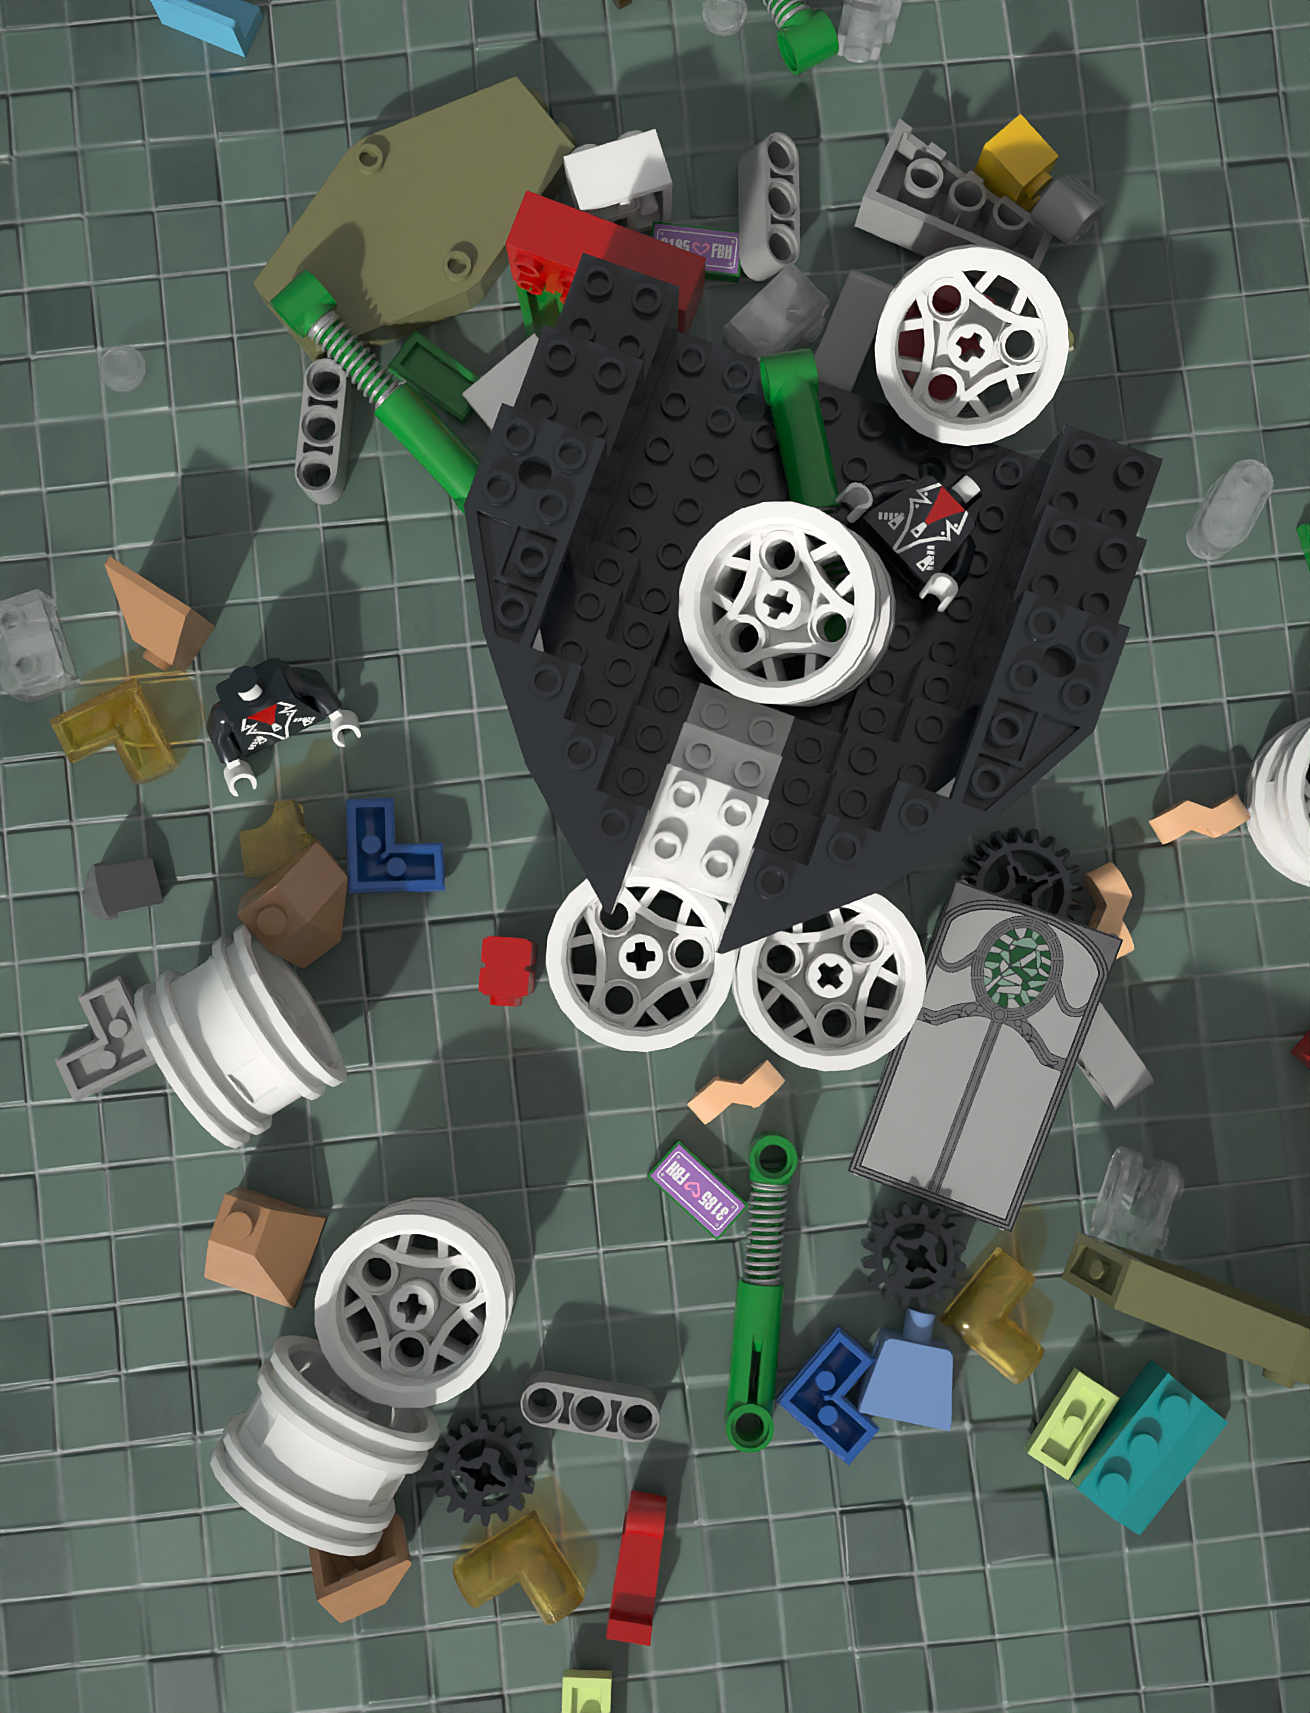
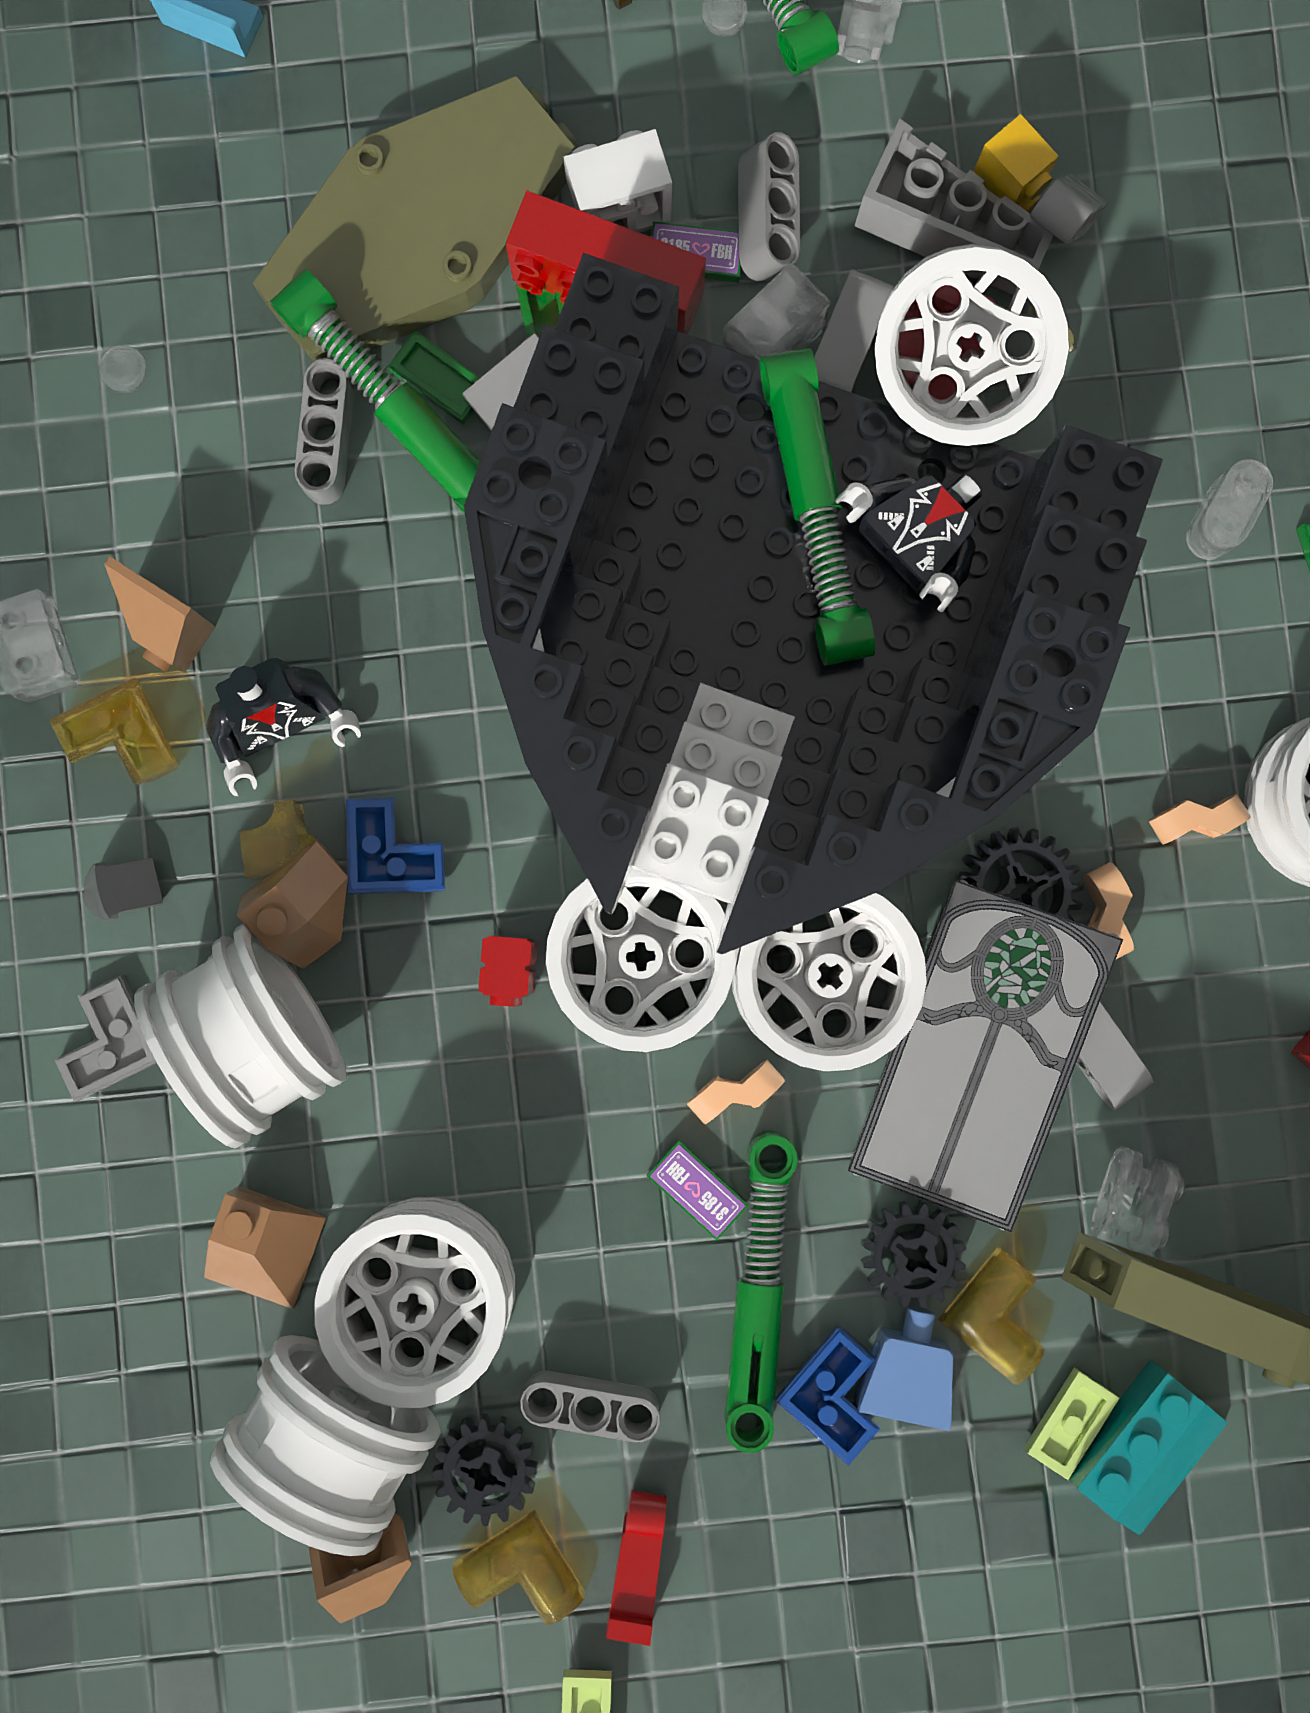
white wheel [678,501,896,707] -> none

